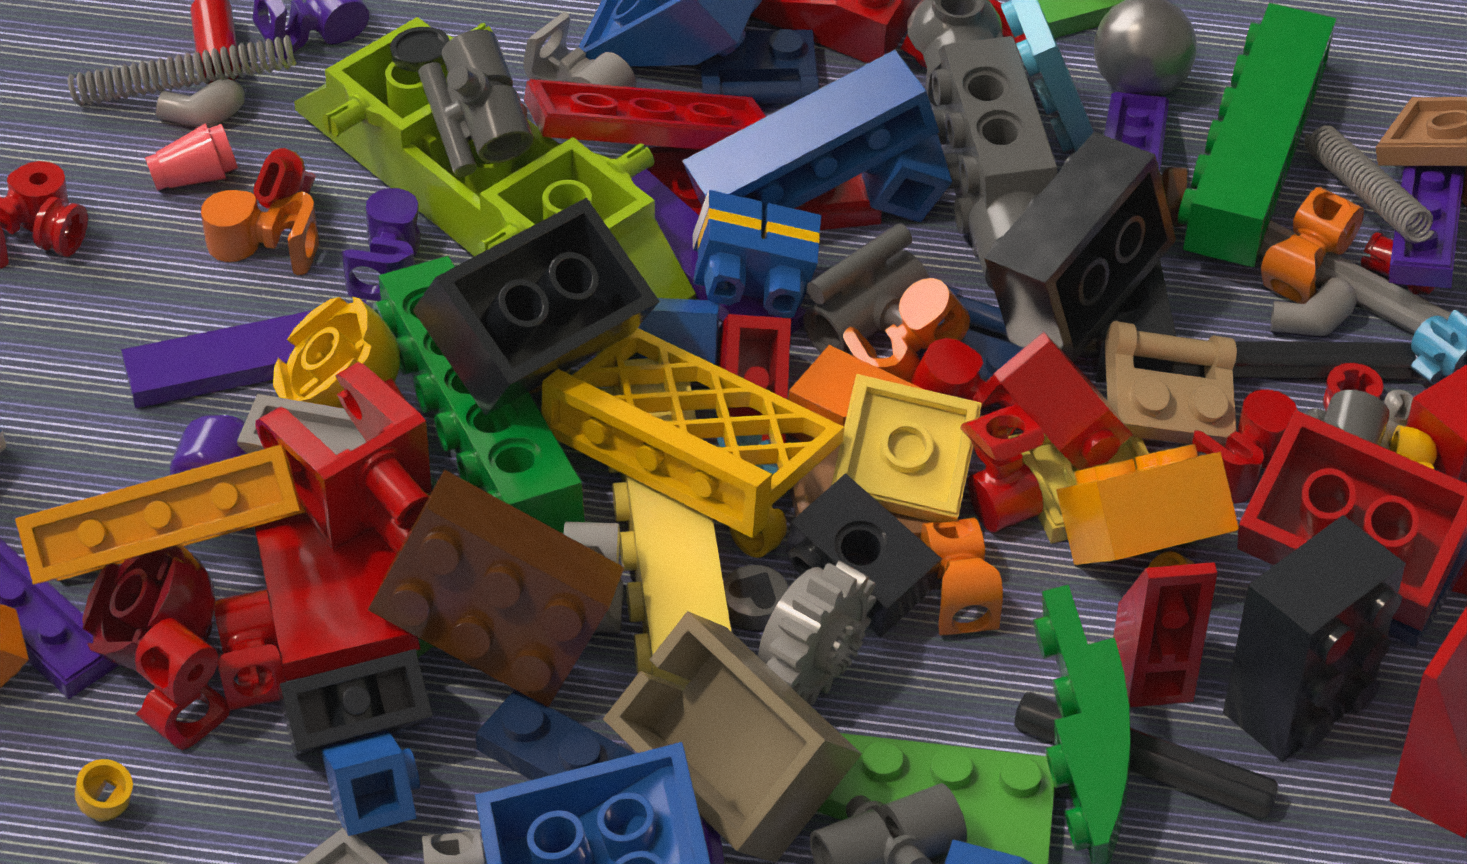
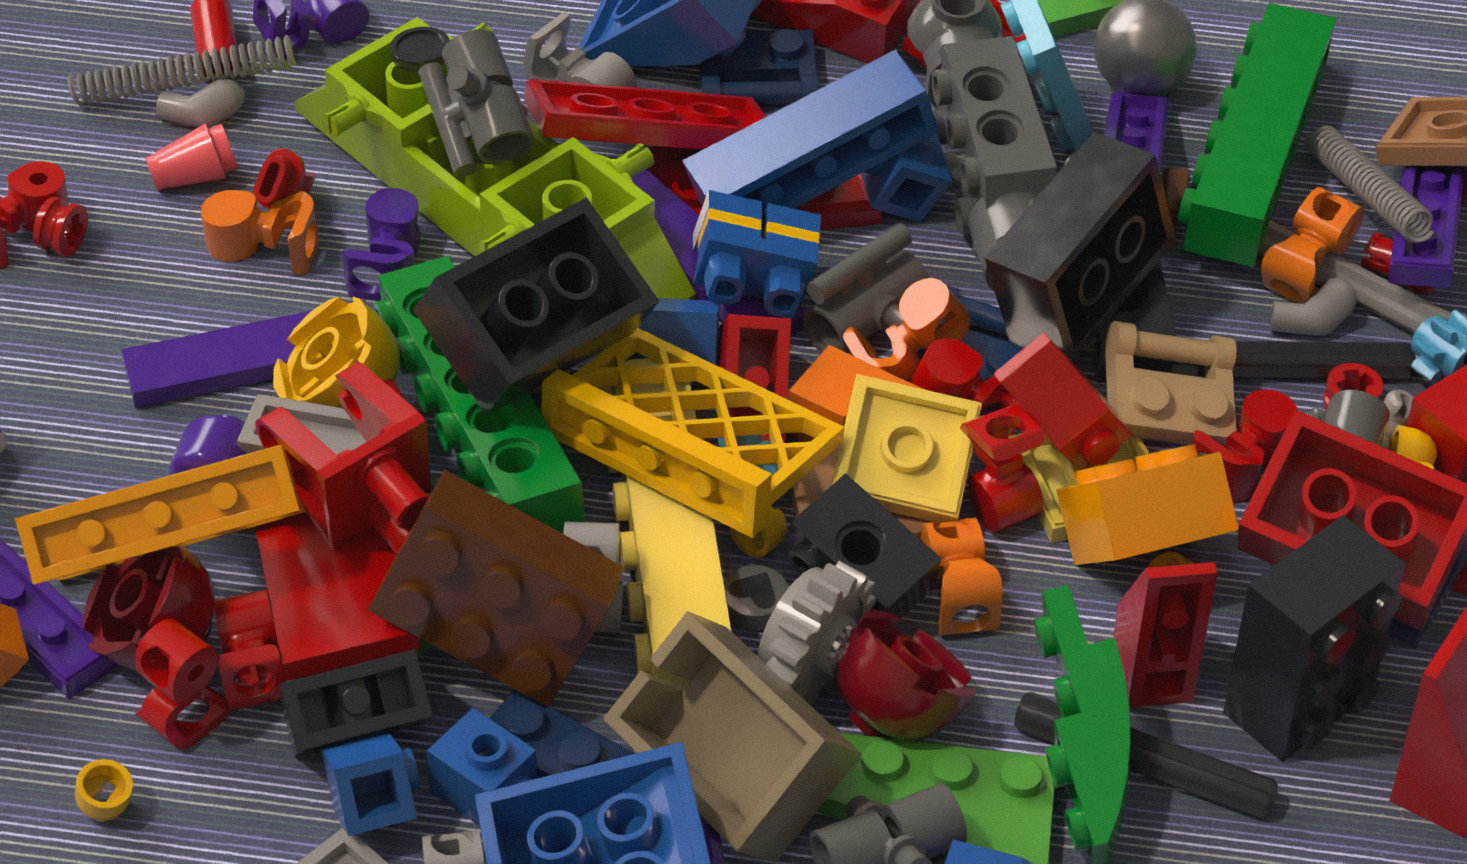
none -> blue brick [427,708,537,826]
none -> dark red cylinder [837,609,976,741]

